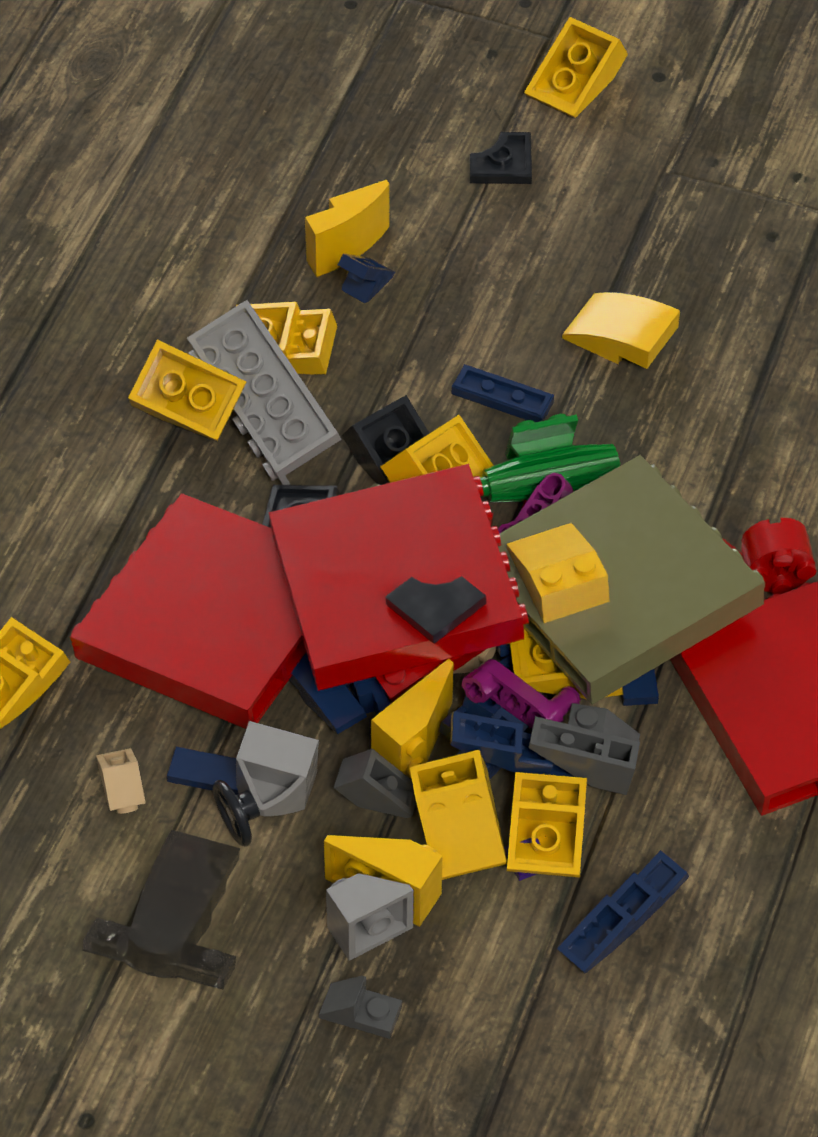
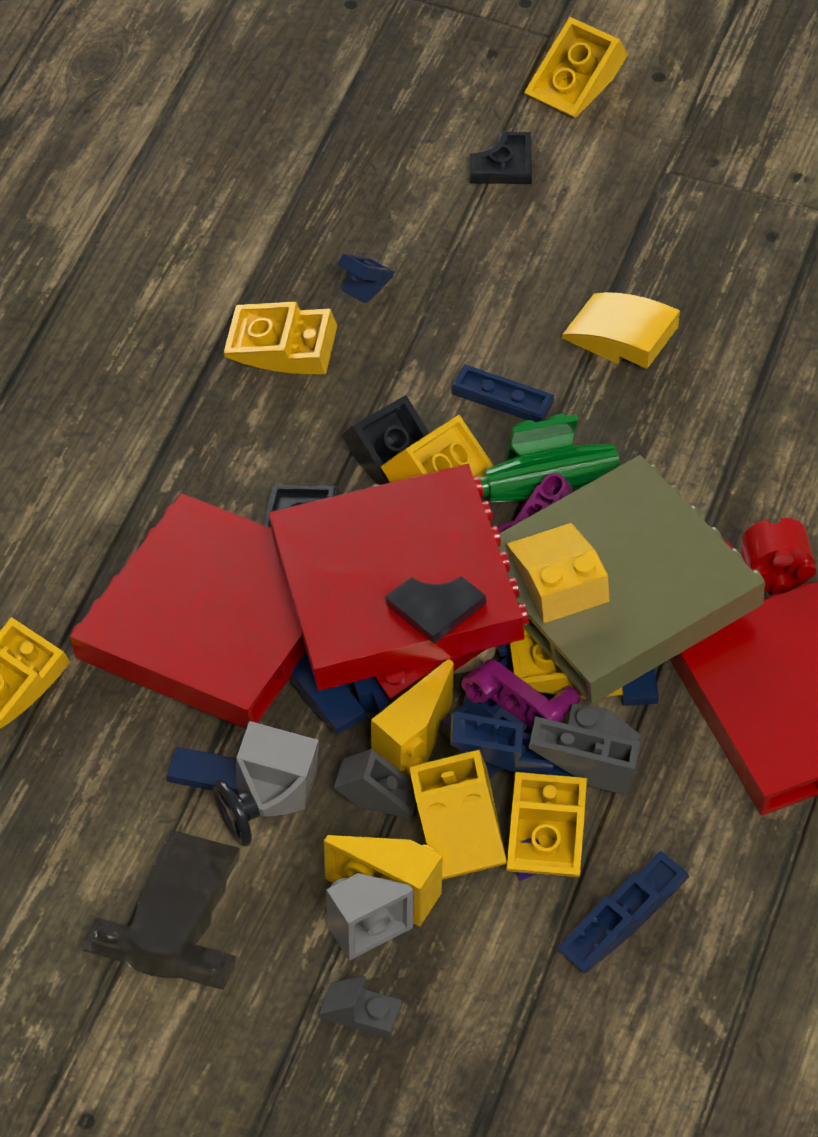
tan slope [96,748,145,814] -> none
yellow slope [128,340,247,441] -> none
light grey bracket [187,300,342,485] -> none
yellow slope [305,180,389,277] -> none

